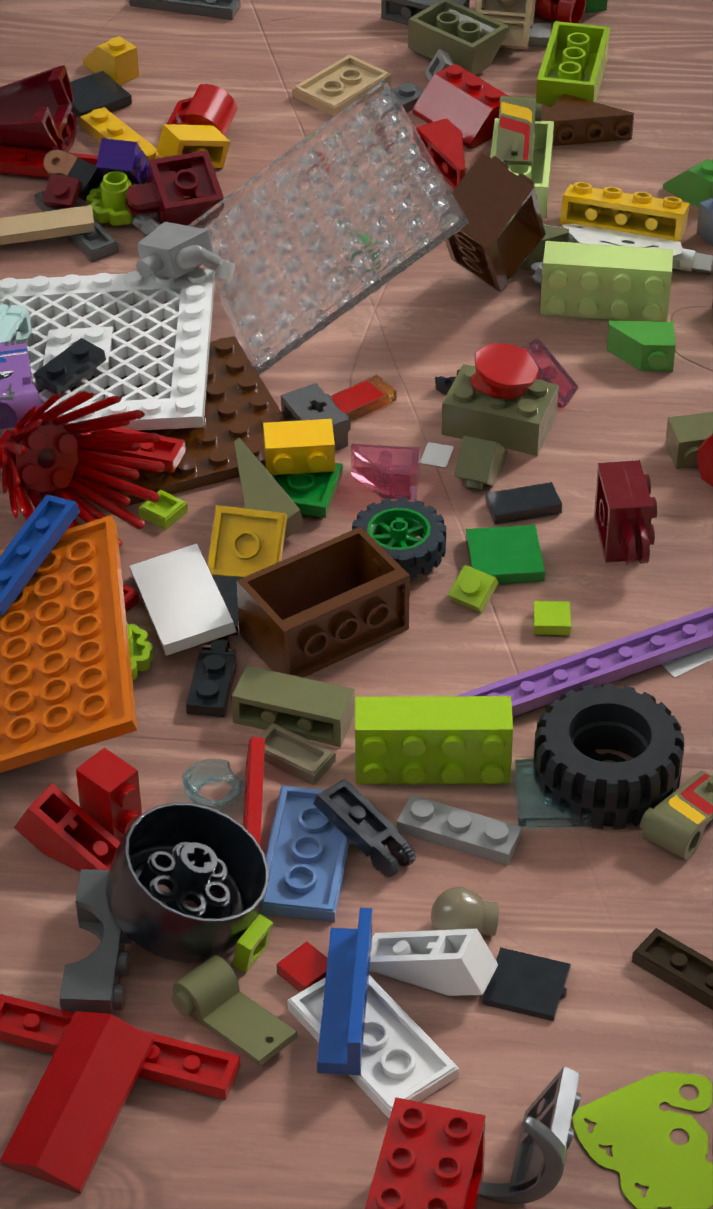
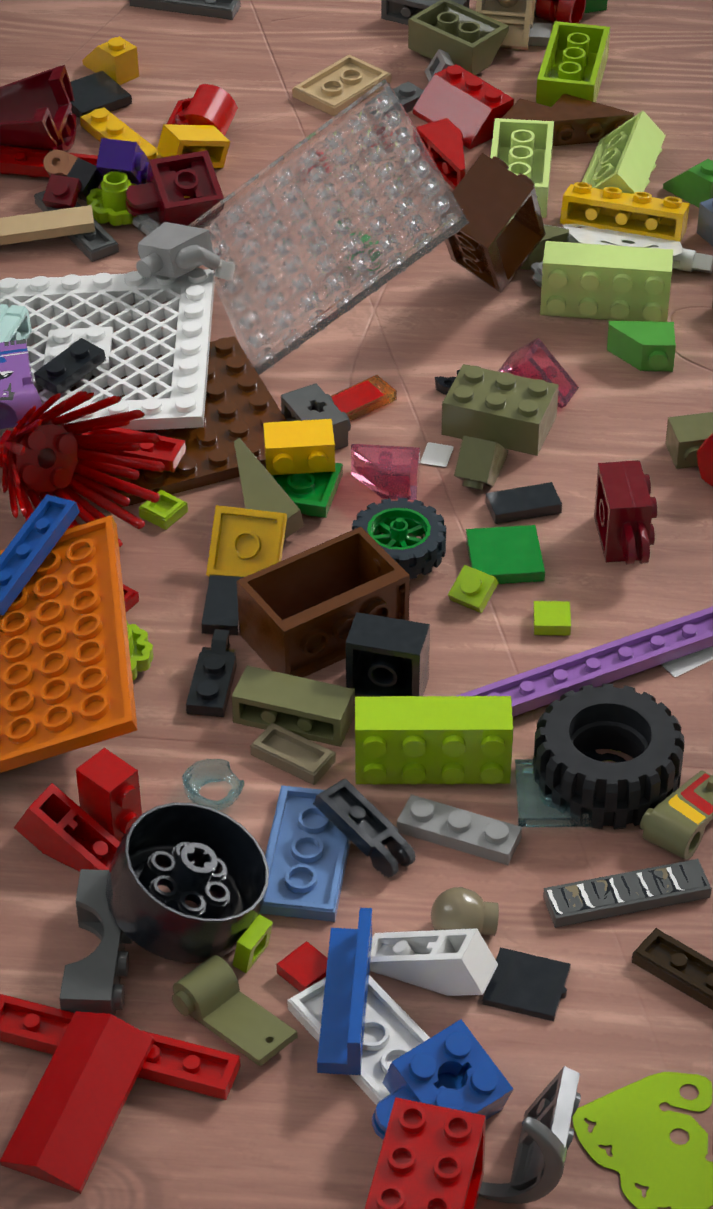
white tile [129,544,236,655] -> none
red tile [243,737,265,846] -> none
red hat [471,343,539,399] -> none
olive door [496,96,542,165] -> none
none -> black brick [346,612,430,697]
none -> blue brick [372,1019,513,1140]
none -> tile [543,859,712,928]
none -> yellowish green slope [582,111,666,194]

